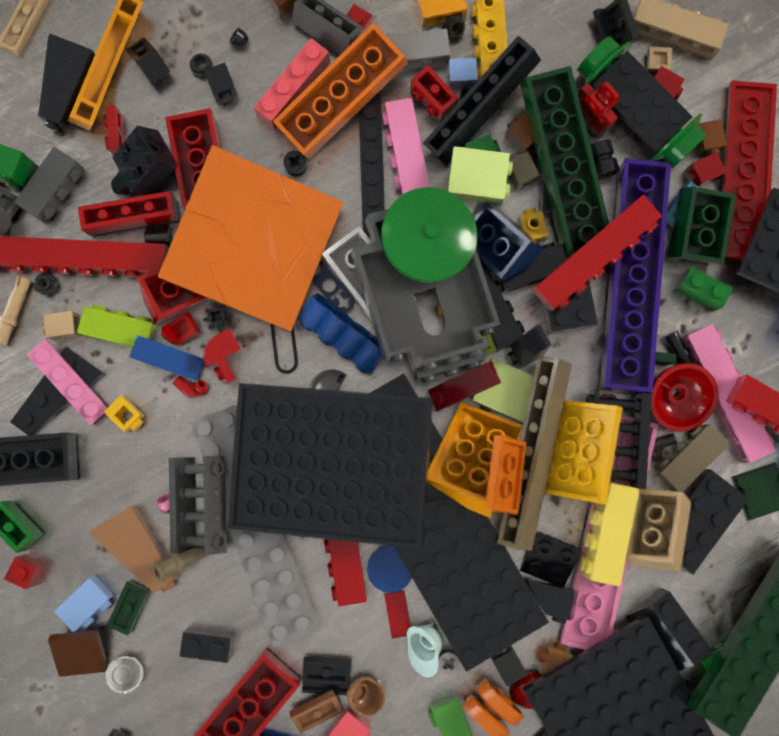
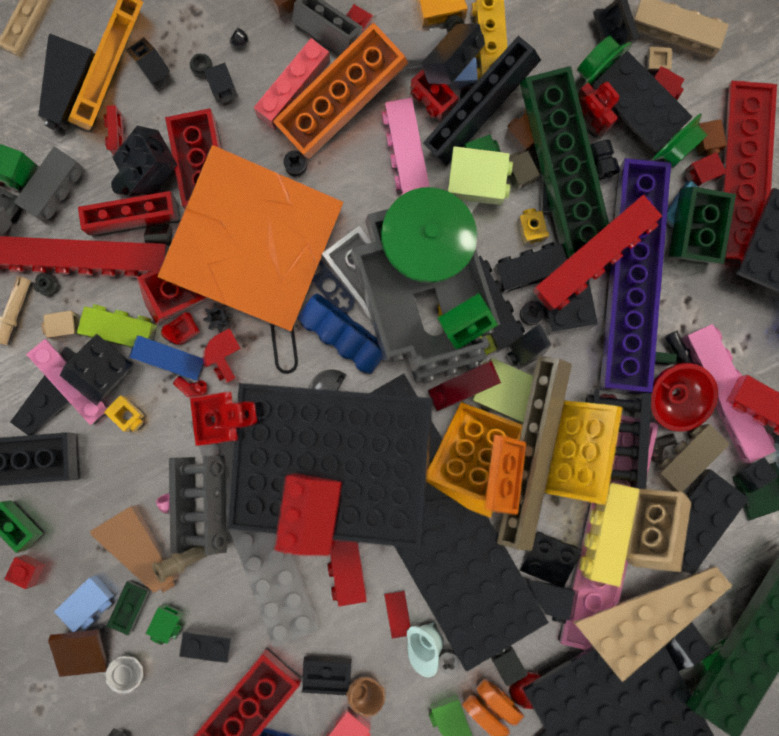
medium nougat plate [289,690,344,733] -> none
black plate [359,90,385,237] -> none
blue tile [367,545,412,593] -> none
dark blue slope [474,202,544,280] -> none
clear orange brick [537,641,575,675] -> none
green brick [675,267,733,311] -> none
none -> black brick [59,334,133,406]
none -> green brick [145,604,184,645]
none -> red plate [190,392,257,446]
none -> red slope [274,473,342,556]
none -> black brick [421,24,485,84]
none -> green brick [438,293,498,350]
none -> black wheel [519,301,545,326]
none -> tan wing [573,566,732,681]
none -> black brick [737,457,778,493]

